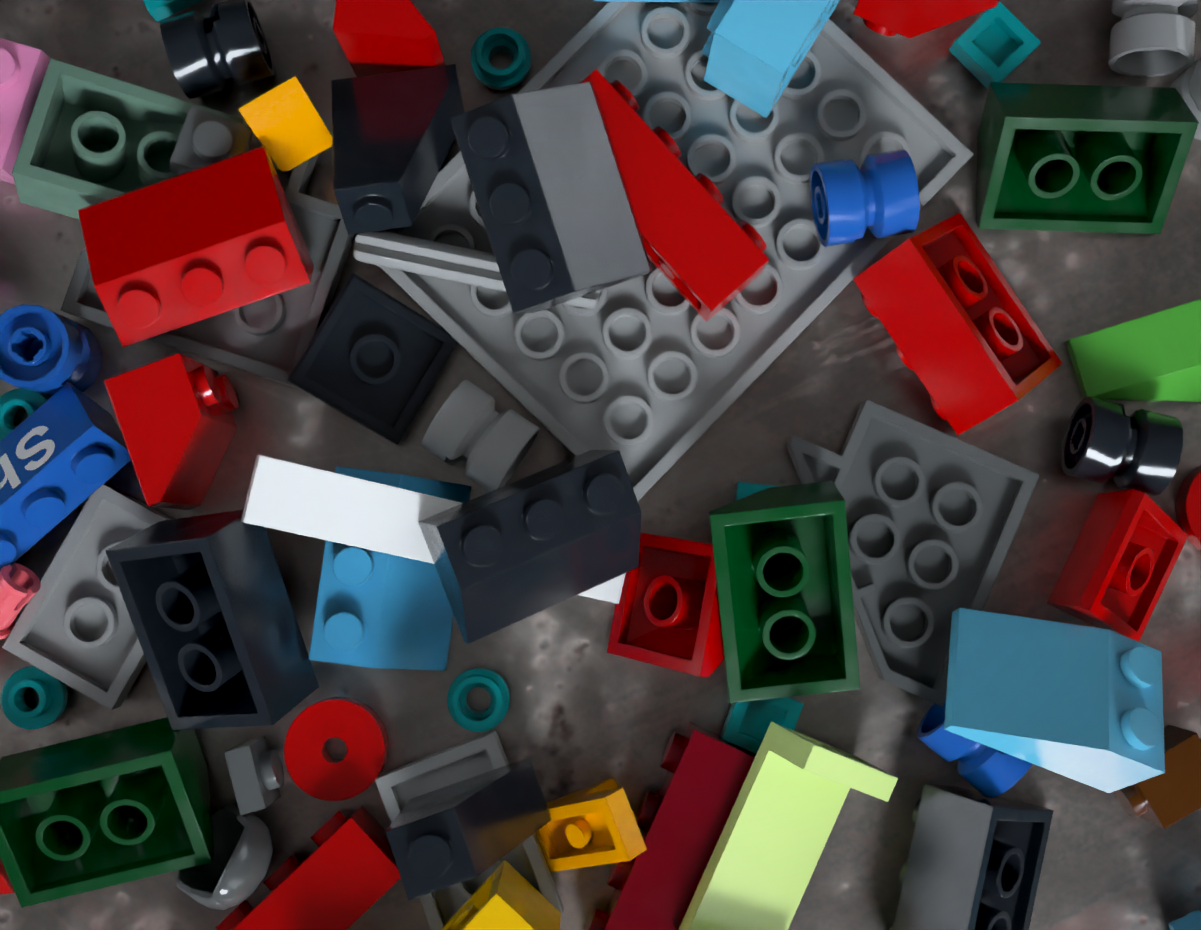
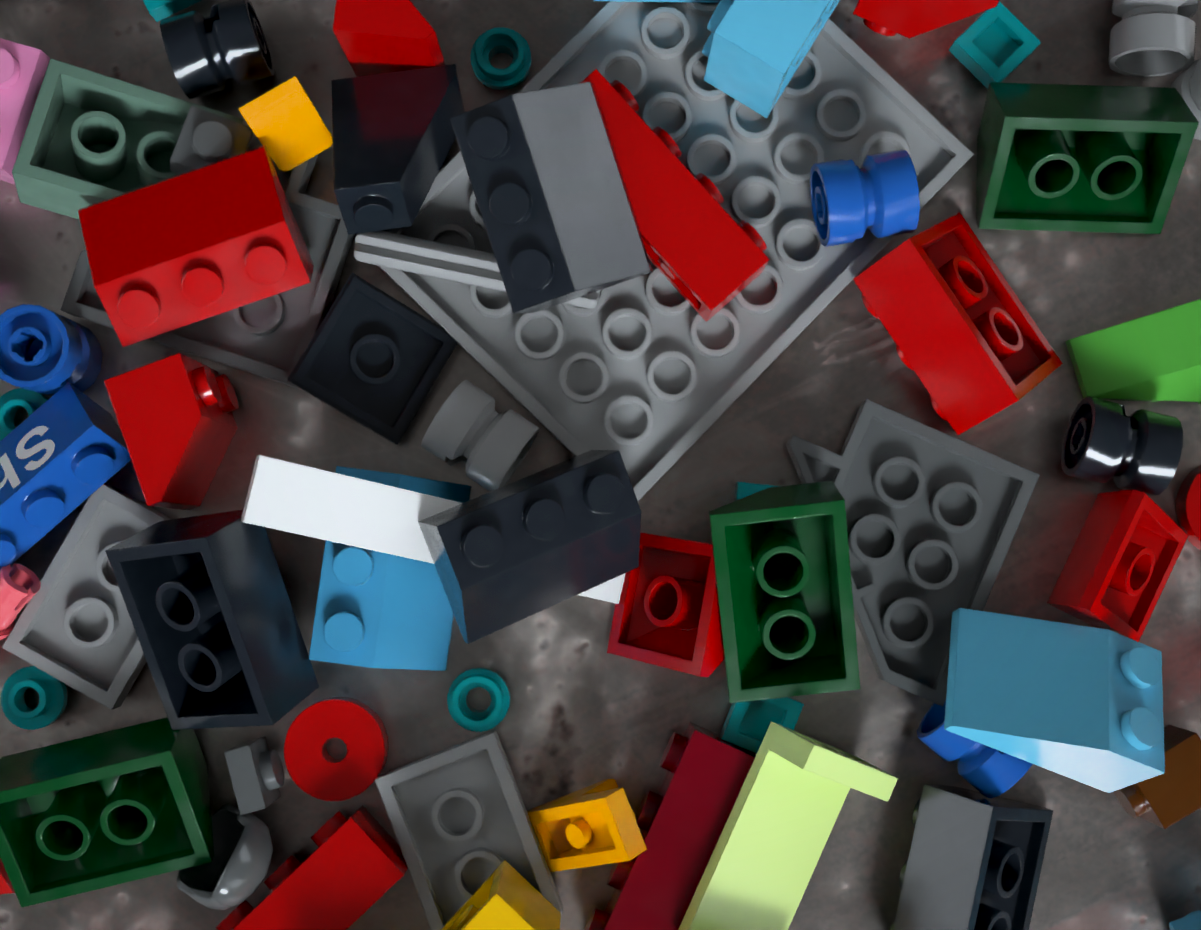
black slope [386,757,551,901] -> none

